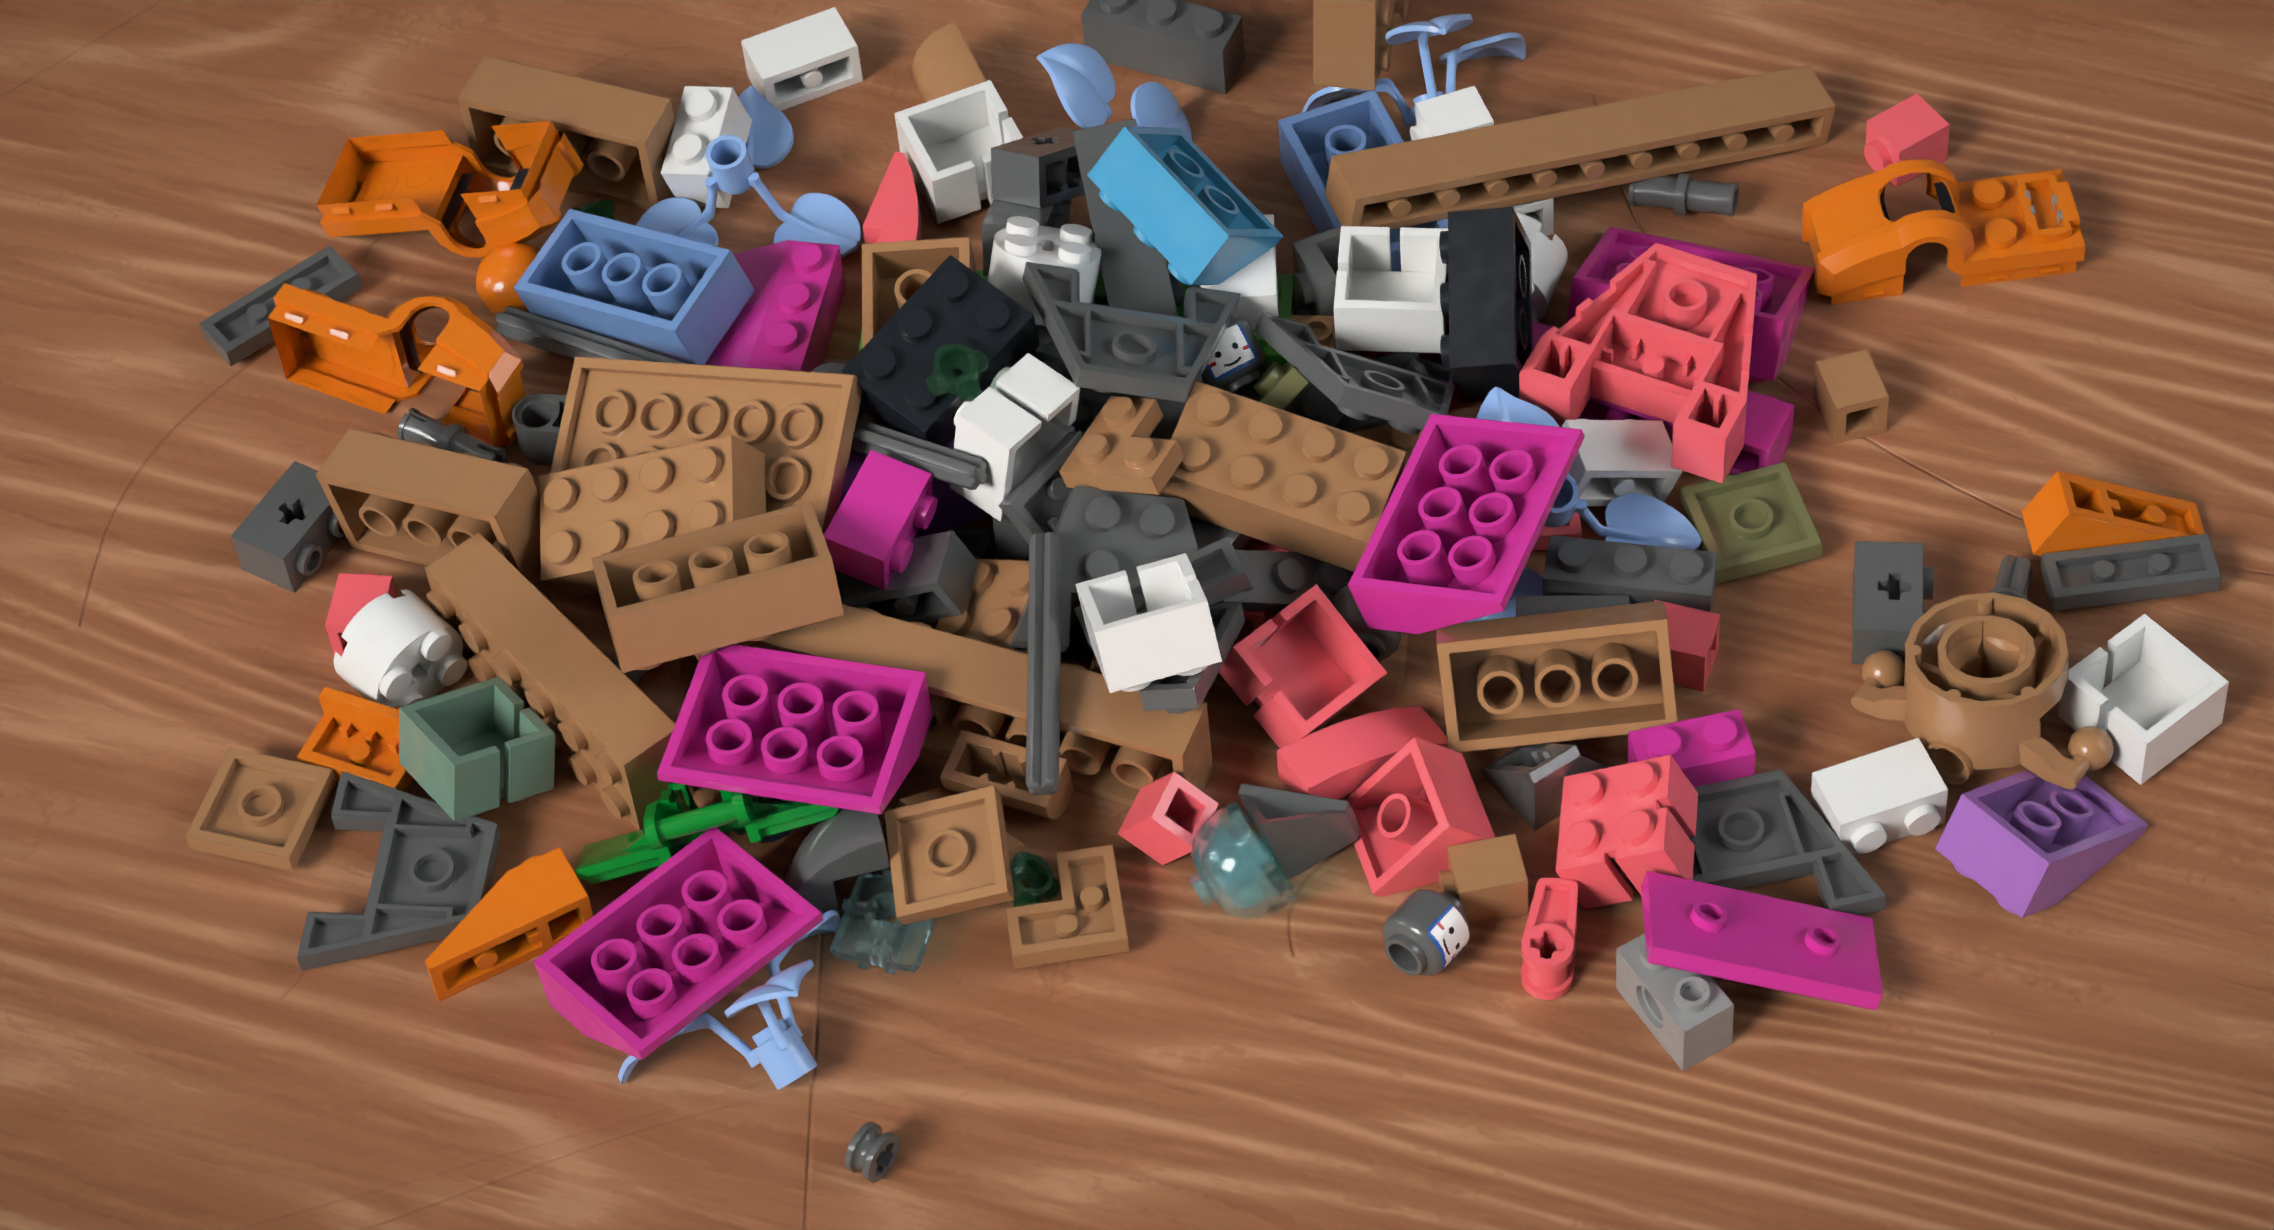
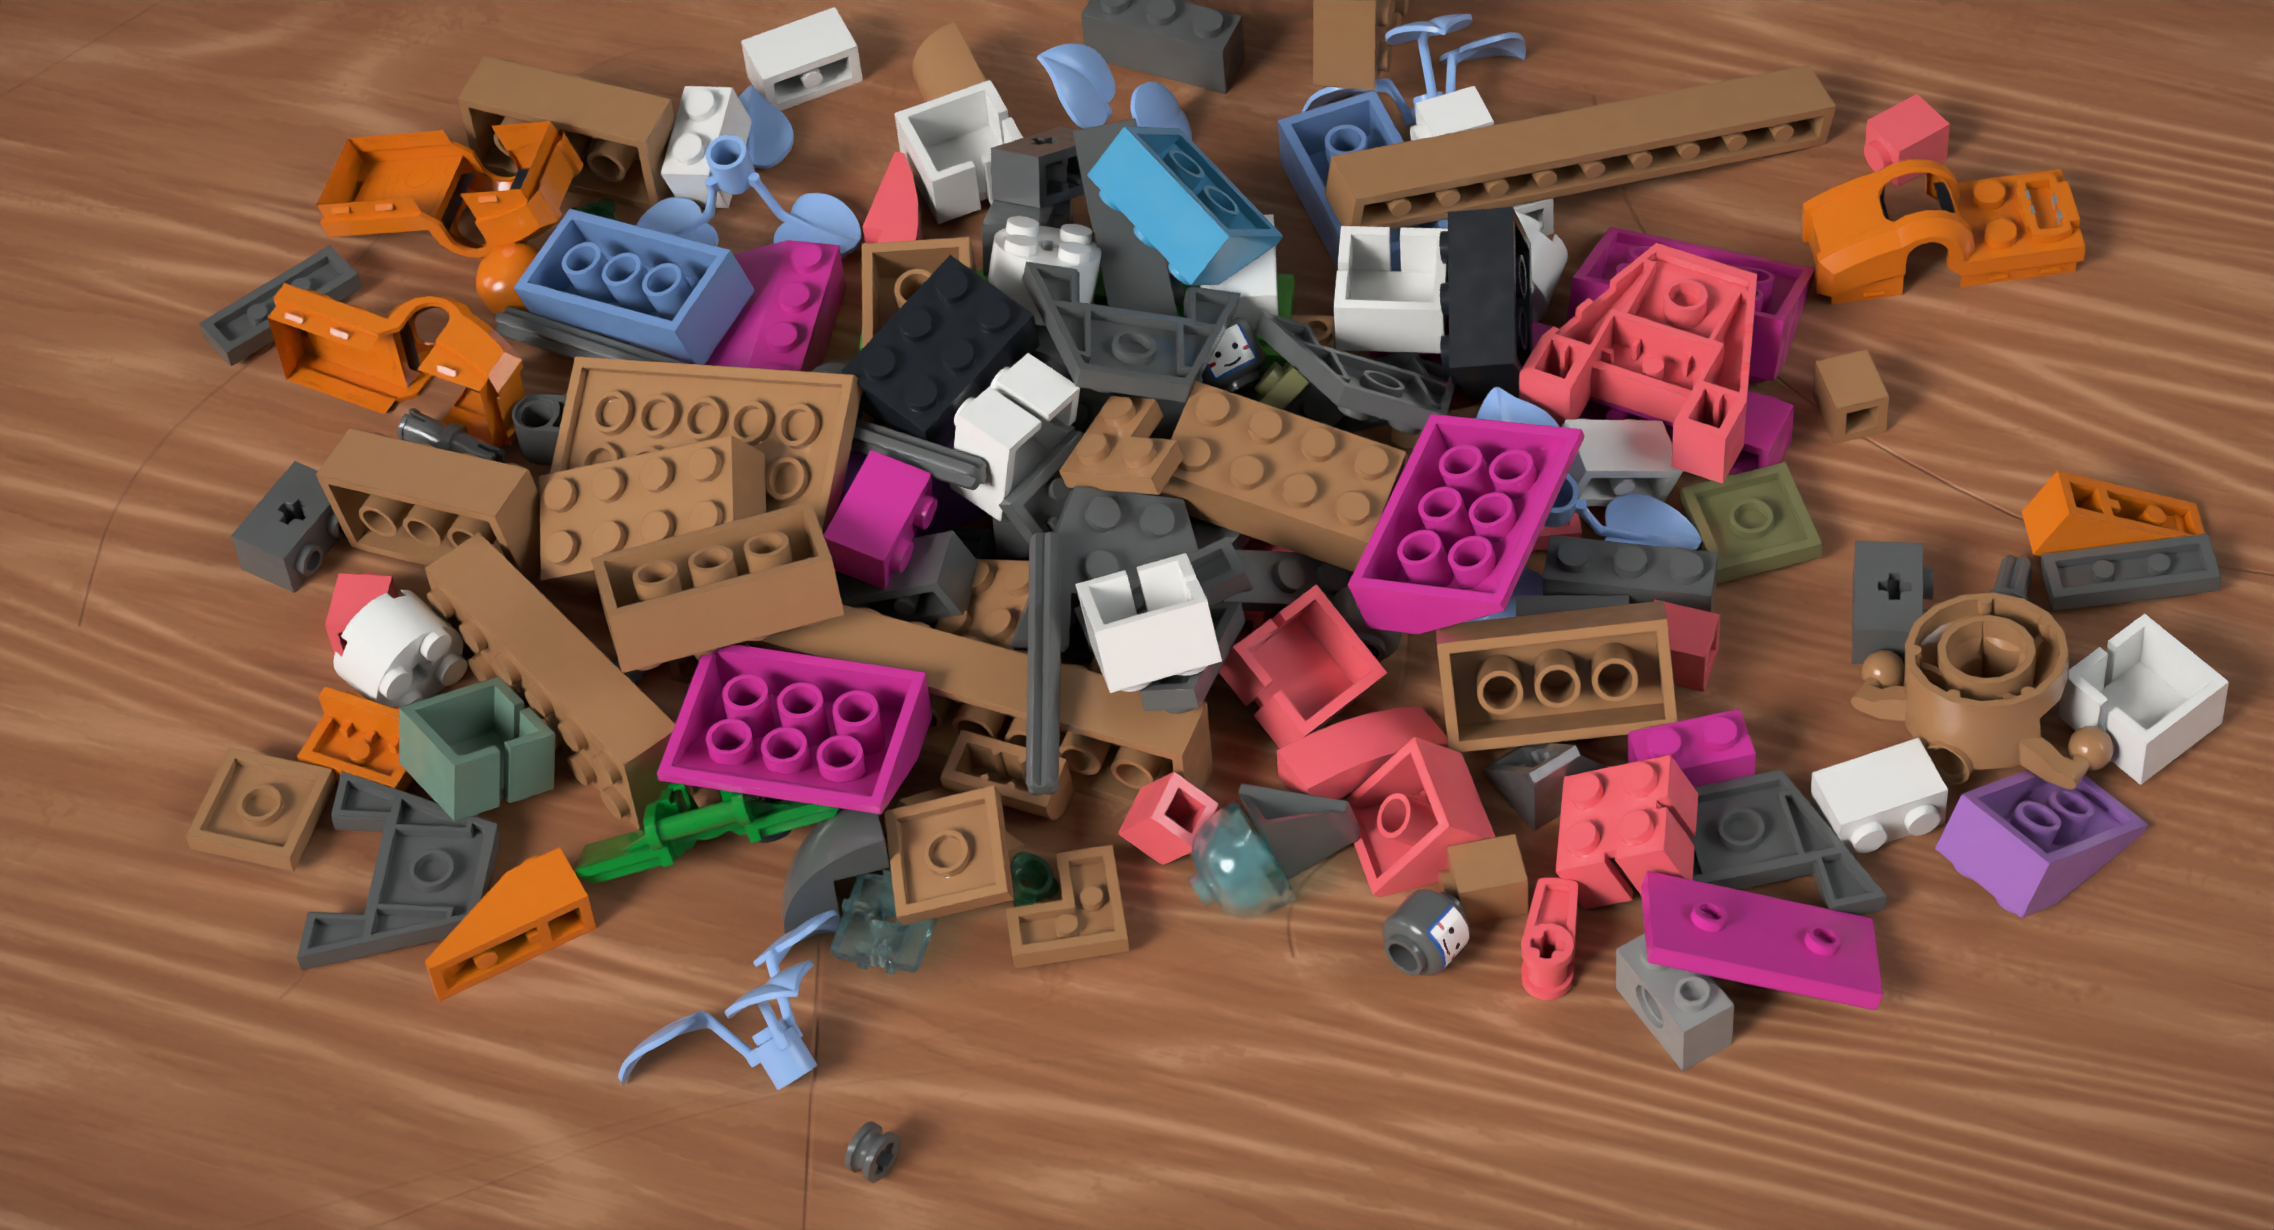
dark pink slope [533,827,824,1060] -> none
clear green plate [926,344,989,402] -> none
dark grey bracket [1292,227,1341,316] -> none
dark grey pin [1628,173,1739,217] -> none

